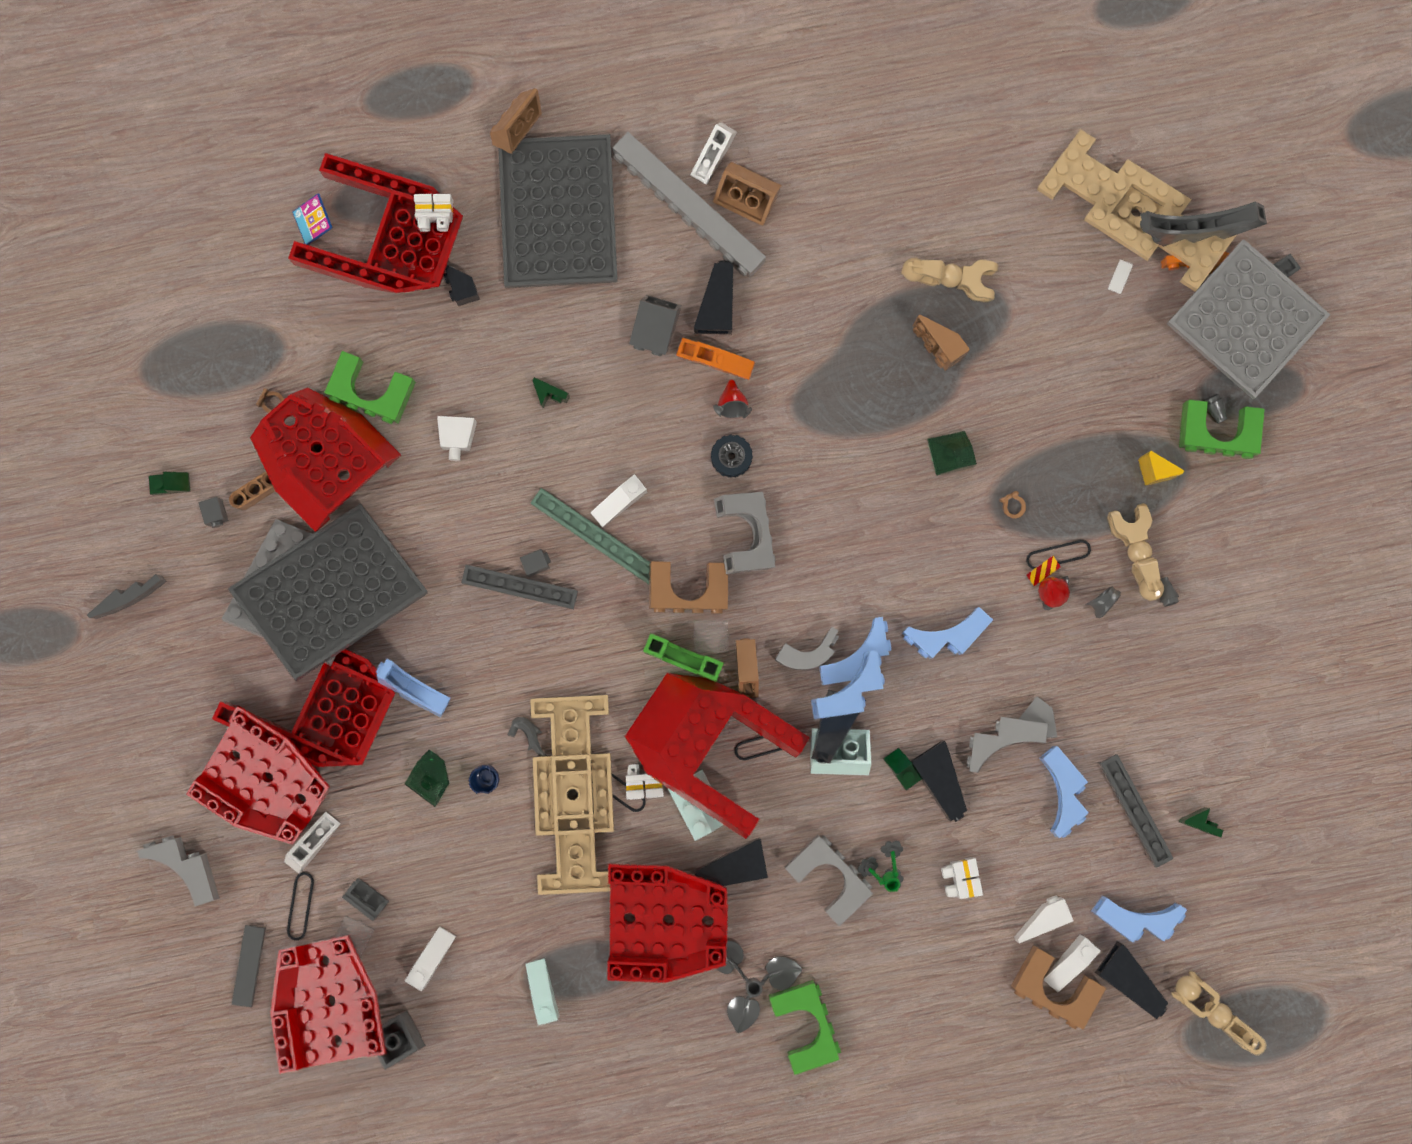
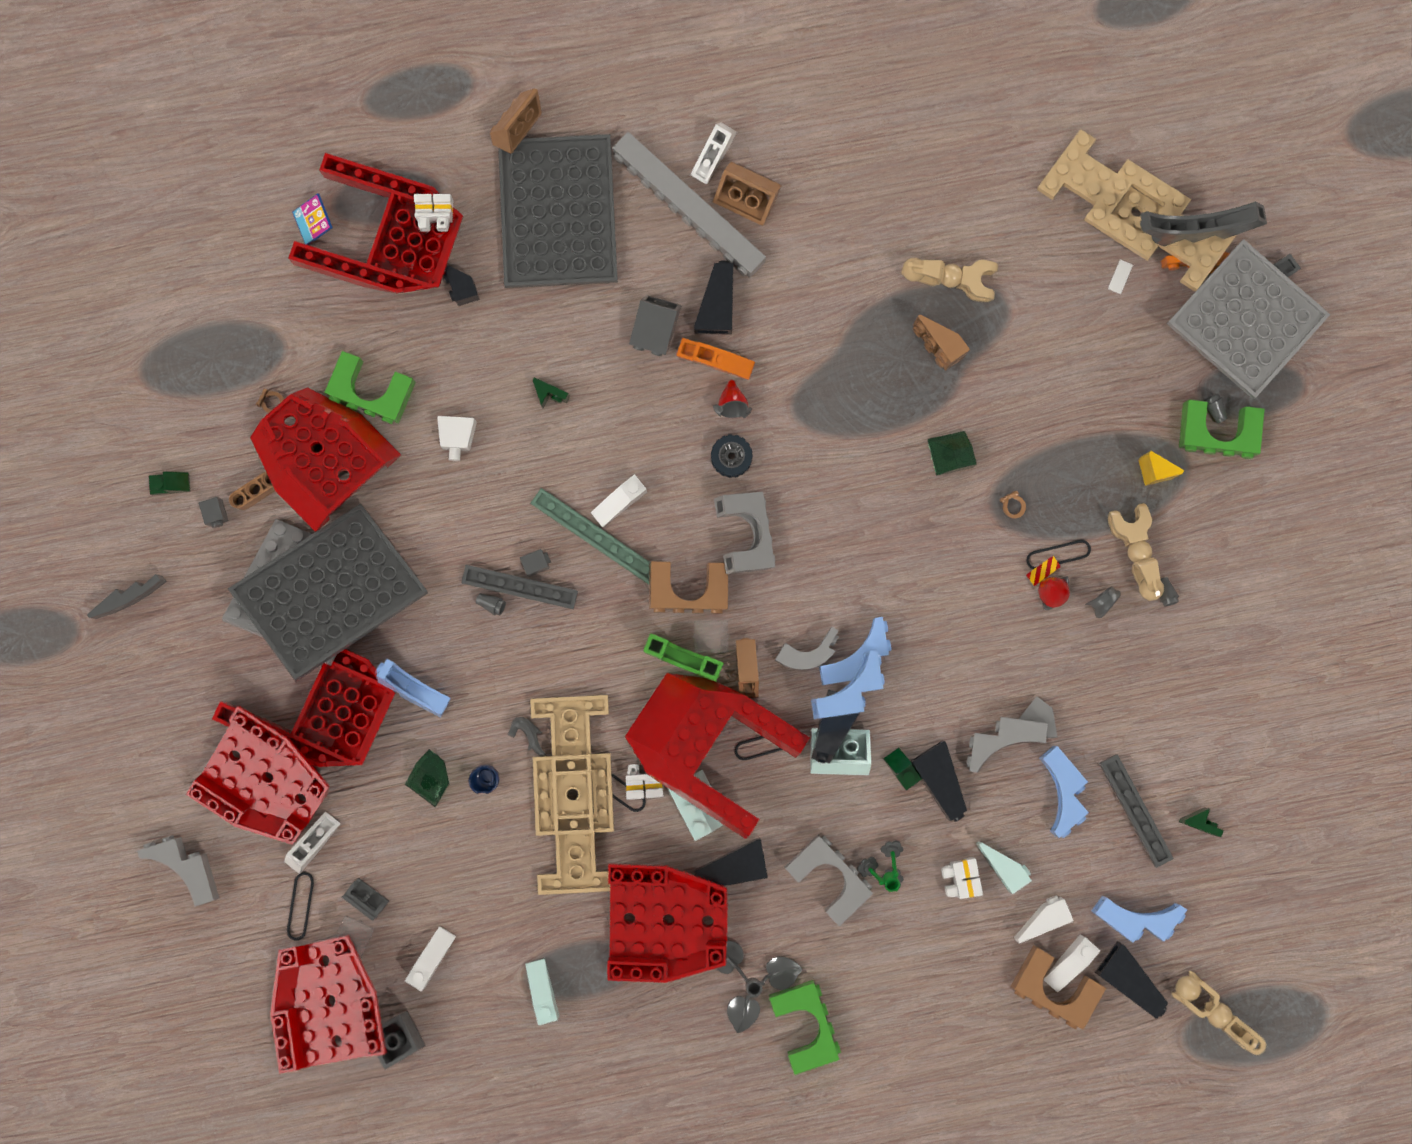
dark grey tile [231,925,266,1007] -> none
light blue arch [902,607,993,659] -> none
none -> dark grey cone [476,593,506,616]
none -> light aqua slope [975,841,1032,894]

